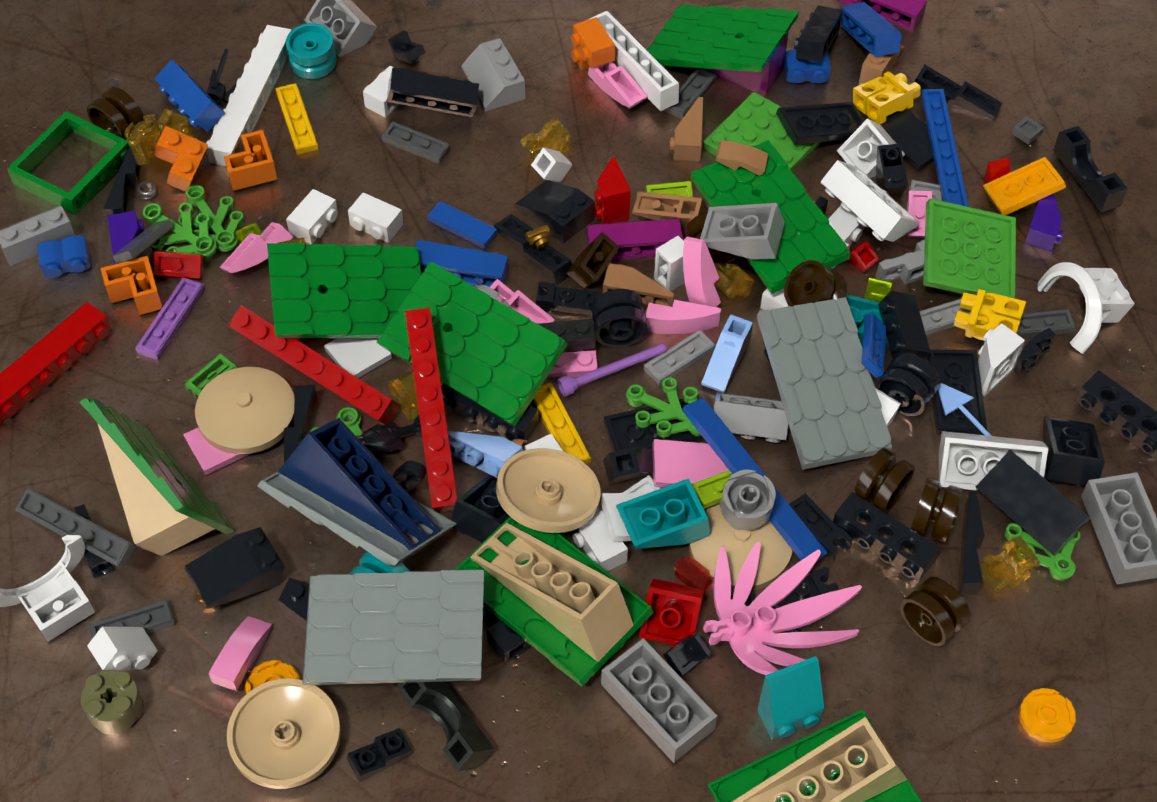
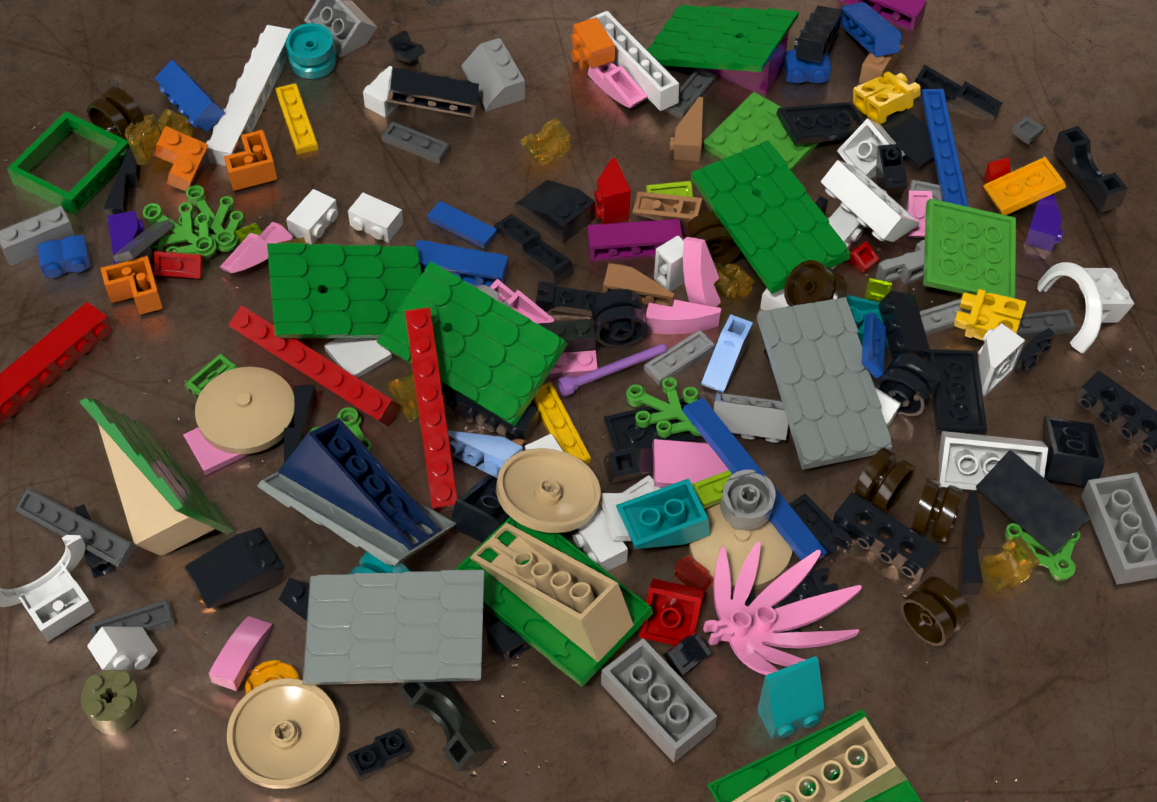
medium lavender tile [135,277,205,360] -> none
flat silver piece [137,181,158,199] -> none
black plant [207,49,236,105] -> none
black animal [356,415,422,452] -> none
black beam [392,460,427,492] -> none
pearl gold plate [525,225,552,249] -> none
white brick [531,147,572,182] -> none
dark brown slope [567,232,619,288] -> none
light grey slope [700,203,785,259] -> none
medium nougat slope [715,140,768,176] -> none
light blue piece [938,383,991,436] -> none
light orange tile [1019,688,1076,743] -> none

